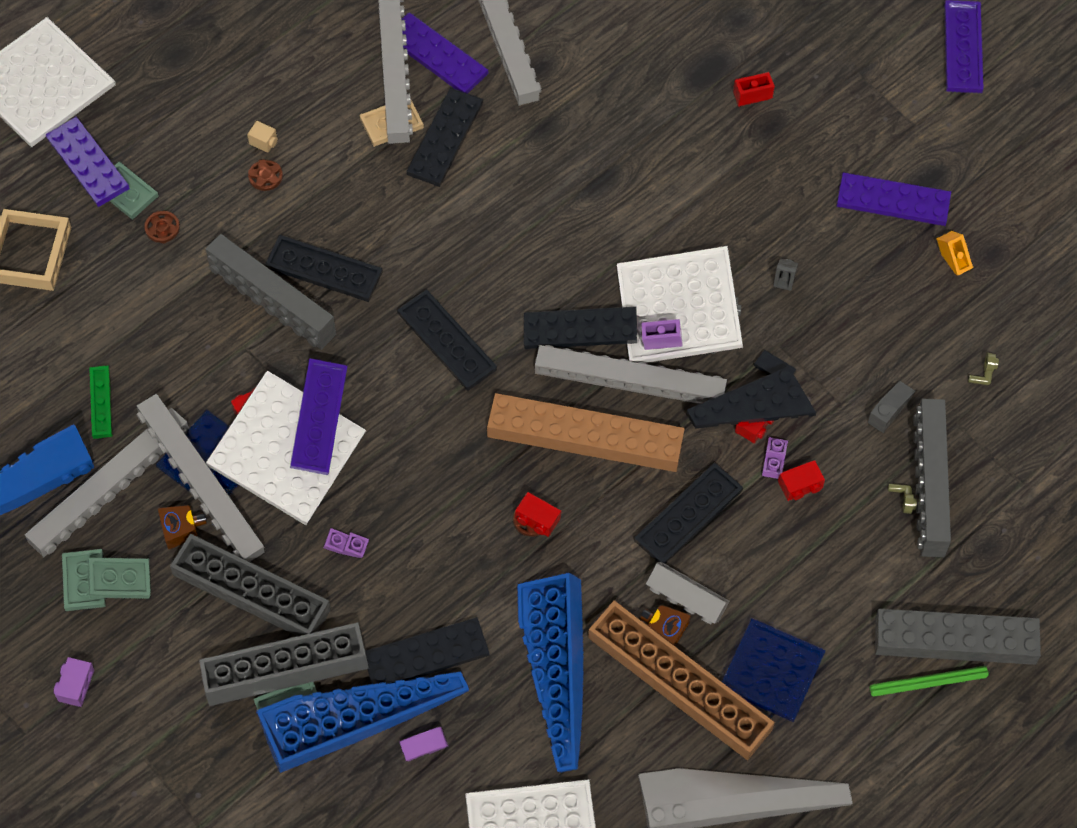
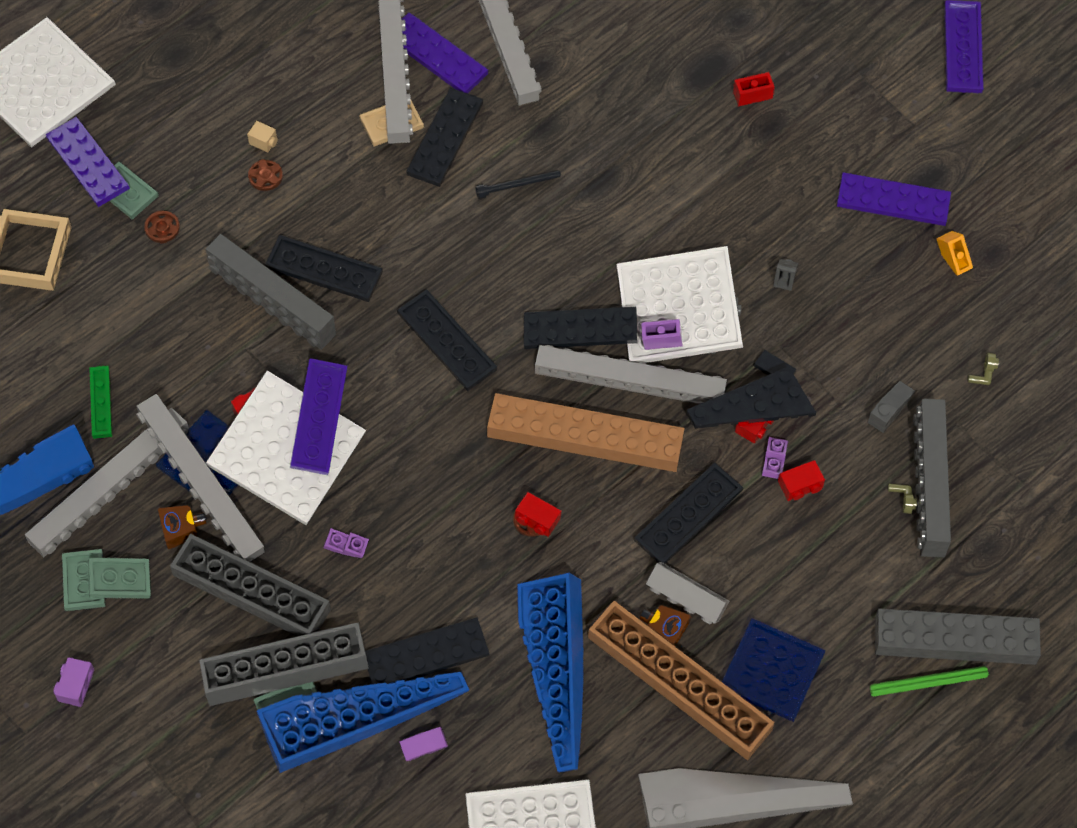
none -> black piece [475,171,561,199]

